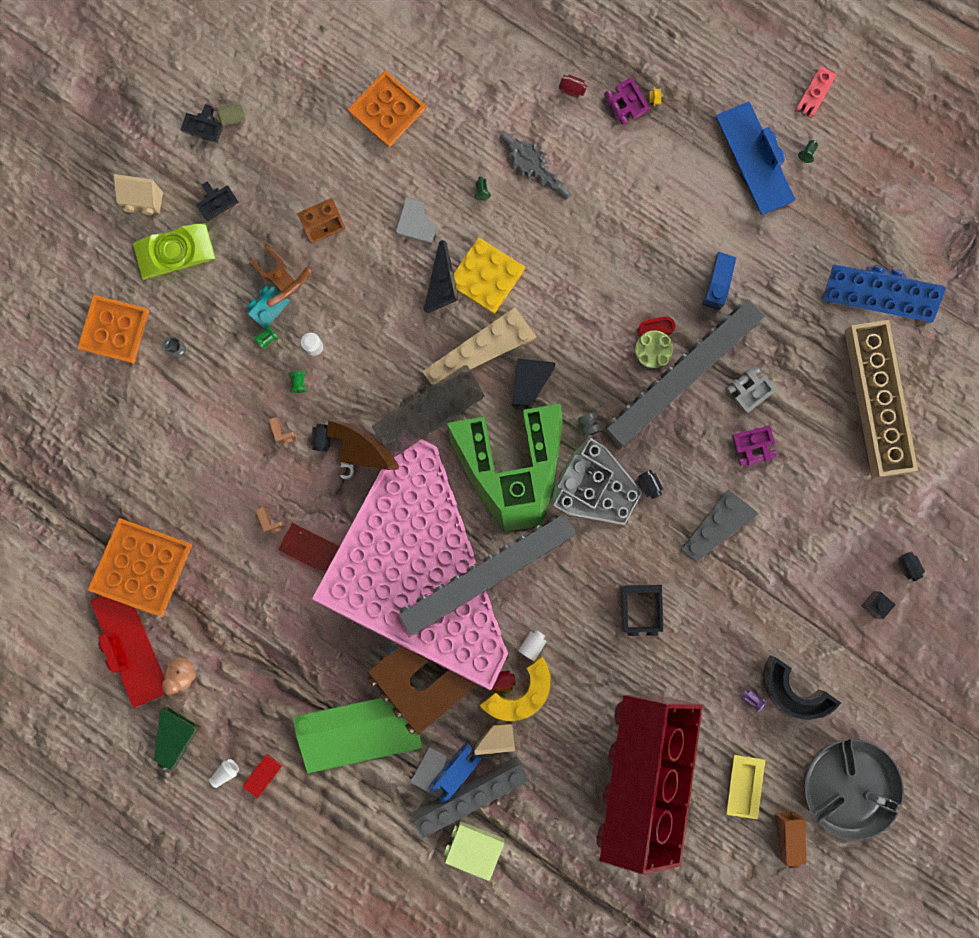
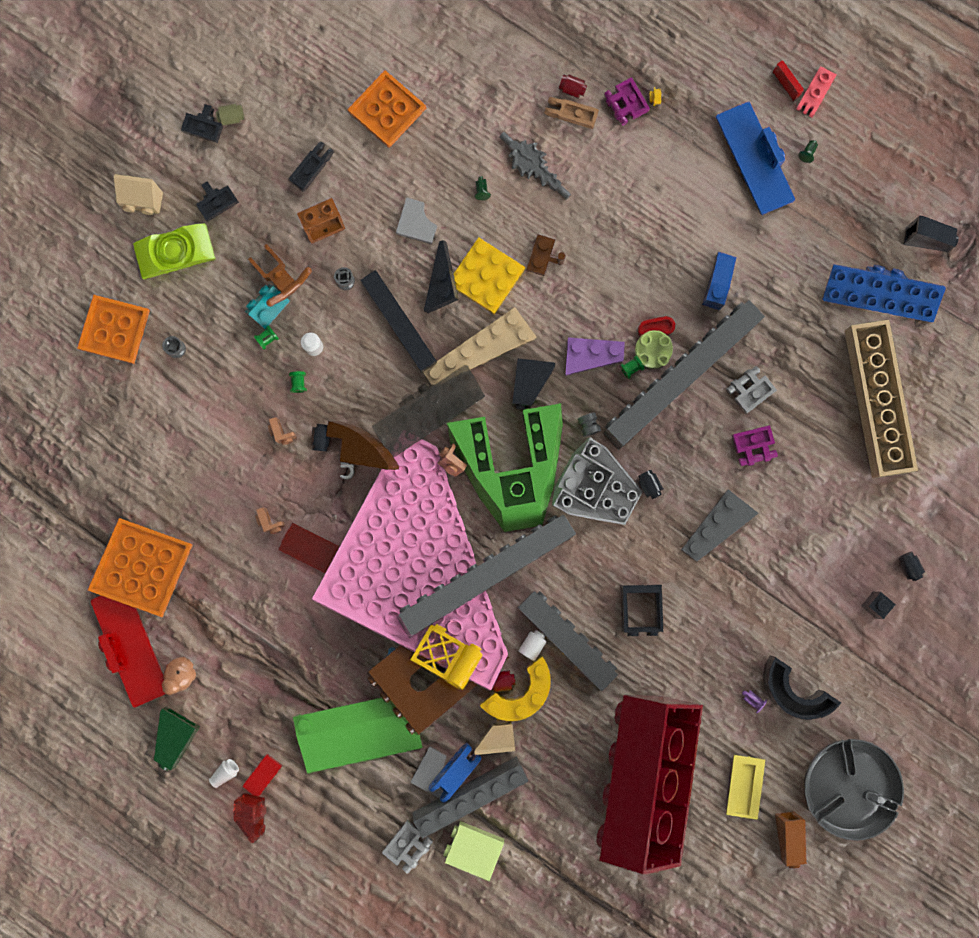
none -> clear red slope [233,793,266,843]
none -> black hinge [288,141,334,192]
none -> dark grey wheel [334,267,355,290]
none -> black tile [360,270,437,373]
none -> light grey plate [382,820,433,873]
none -> yellow piece [410,623,483,690]
none -> nougat bracket [437,443,467,477]
none -> dark grey brick [518,591,618,691]
none -> reddish brown plate [526,234,566,276]
none -> medium nougat hinge [544,97,599,129]
none -> medium lavender wing [565,338,625,376]
none -> green bush [620,355,645,379]
none -> red tile [773,60,804,101]
none -> black slope [903,215,959,252]

